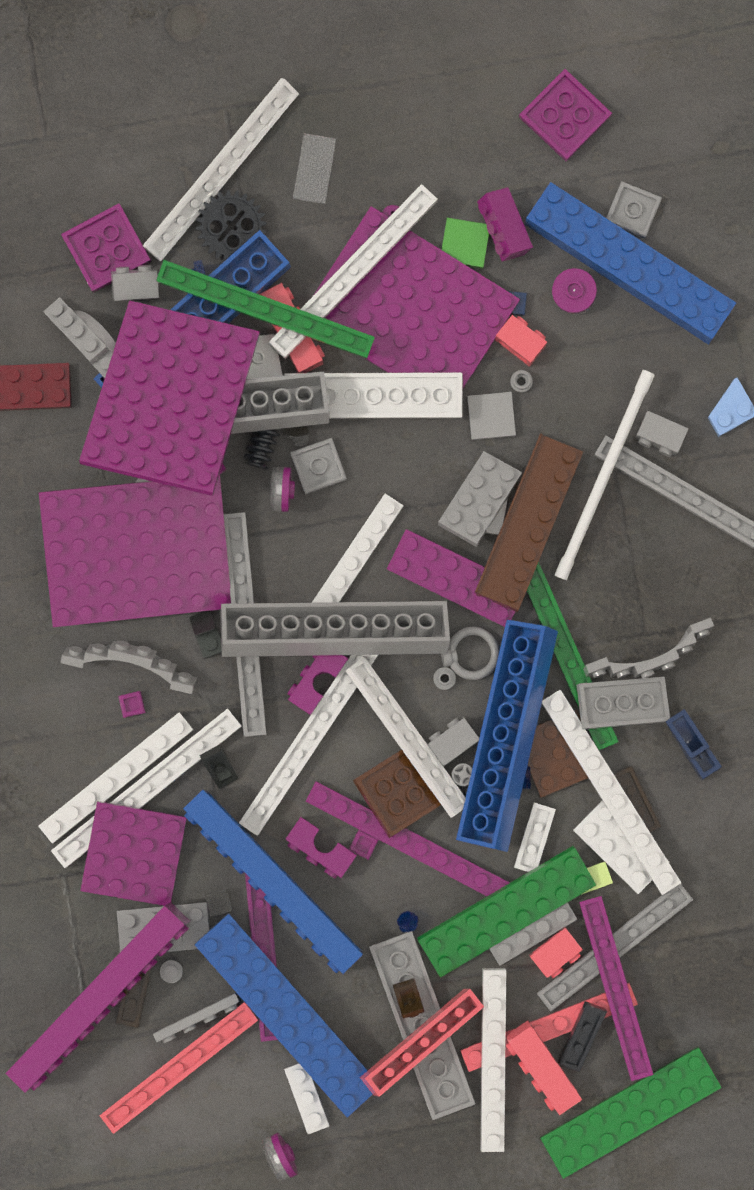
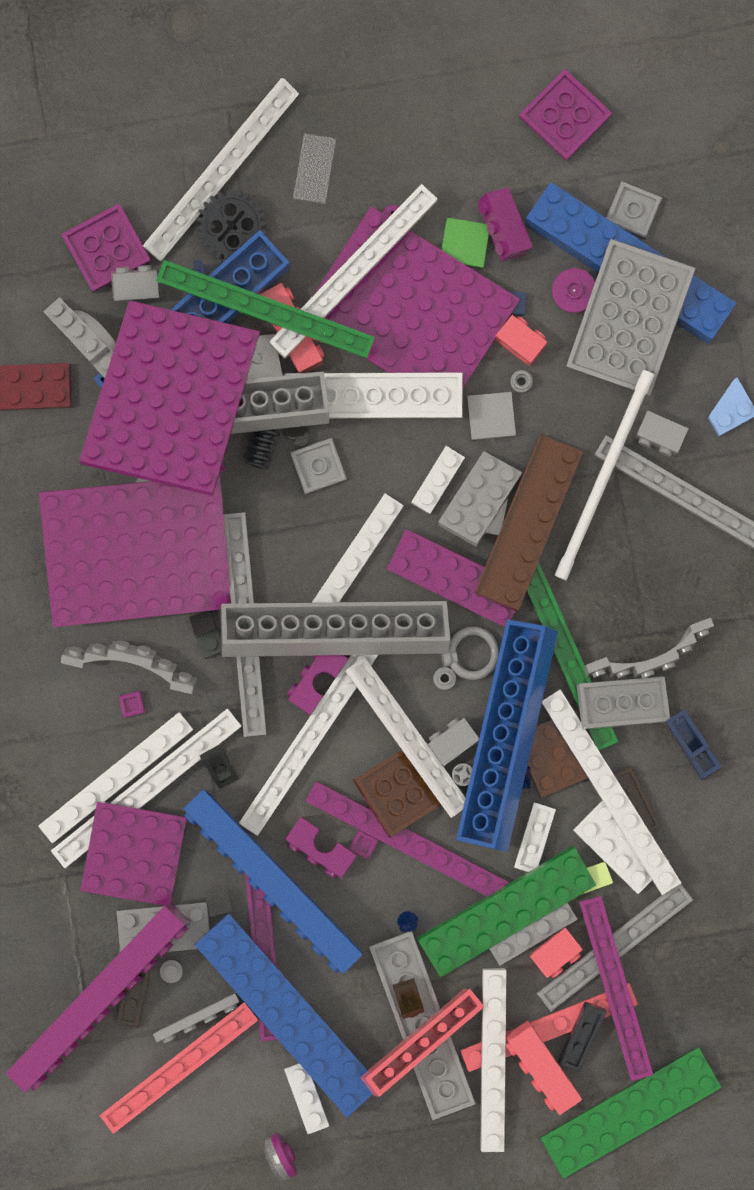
piece [269,467,295,512] -> none
none -> white plate [411,446,465,514]
none -> light grey plate [566,239,696,395]

